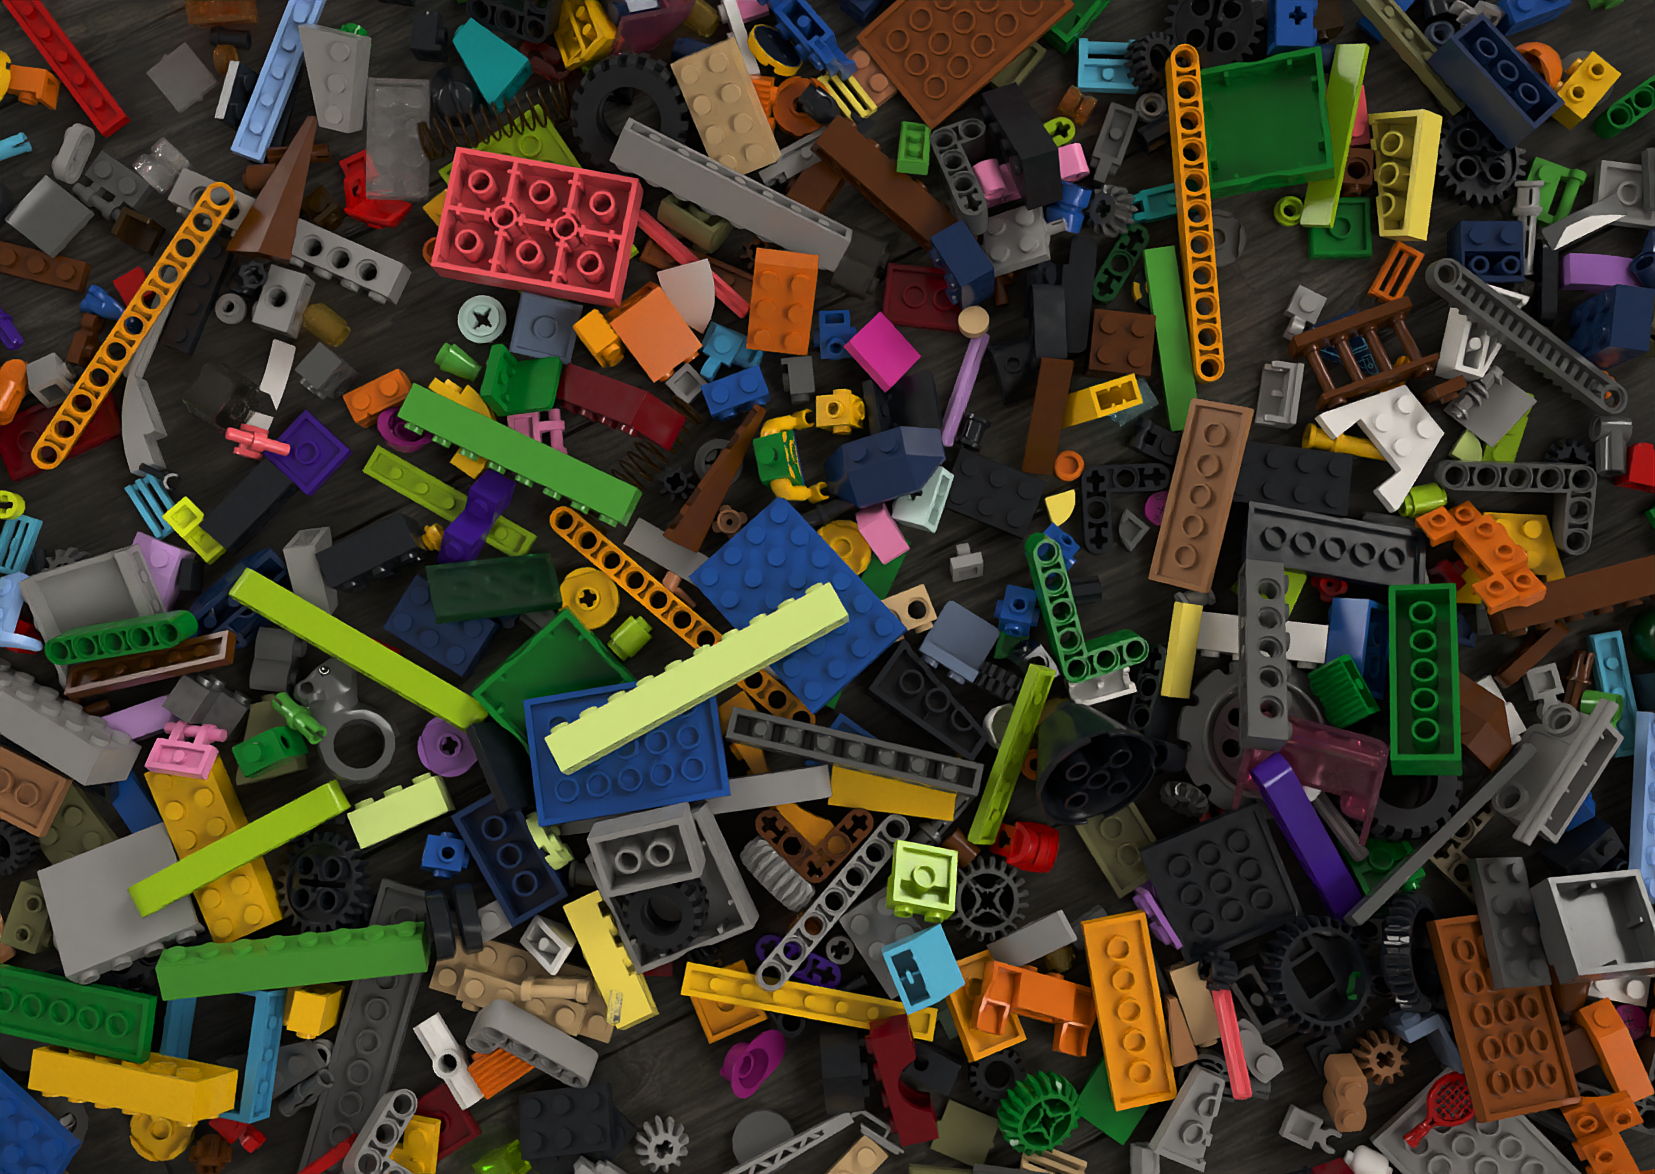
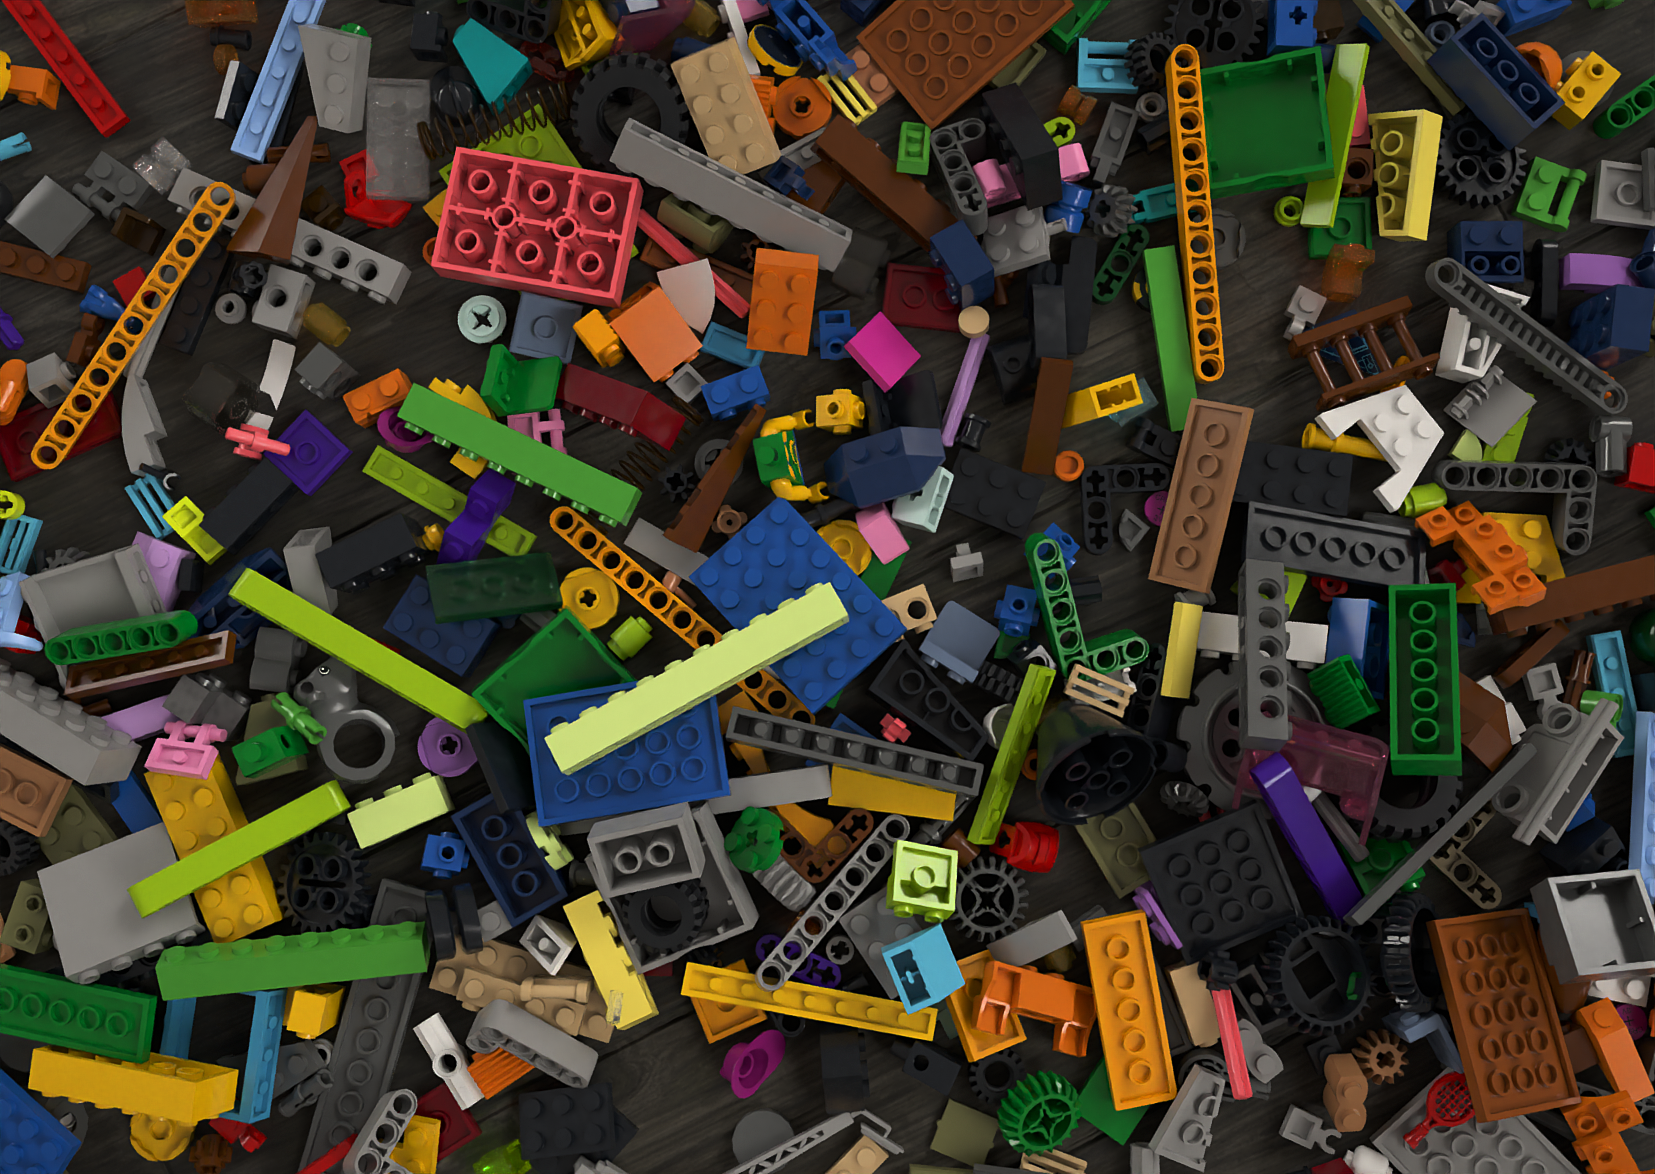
light grey plate [52,123,95,184] -> none
clear piece [146,42,219,114] -> none
bright green cone [434,342,483,382] -> none
light grey gear [634,1115,689,1173] -> none
dark azure plate [700,325,745,382] -> none
dark grey brick [781,356,815,404] -> none
black piece [797,83,875,136] -> none
dark red arch [865,1013,939,1147] -> none
light yellow tile [1044,489,1075,526] -> none
reddish brown brick [1083,309,1156,384] -> none
medium nougat slope [1163,993,1199,1067] -> none
light grey hinge [1254,361,1304,430] -> none
orange tile [1367,240,1425,303] -> none
reddish brown plate [1420,375,1468,406] -> none
dark grey plate [1467,857,1552,989] -> none
light grey pin [1513,181,1544,275] -> none
sticker [1542,194,1627,250] -> none
none -> green plate [724,806,784,873]
none -> dark blue plate [762,155,815,201]
none -> coral plate [879,713,912,744]
none -> tan tile [1063,663,1135,718]
none -> clear orange brick [1321,244,1375,304]

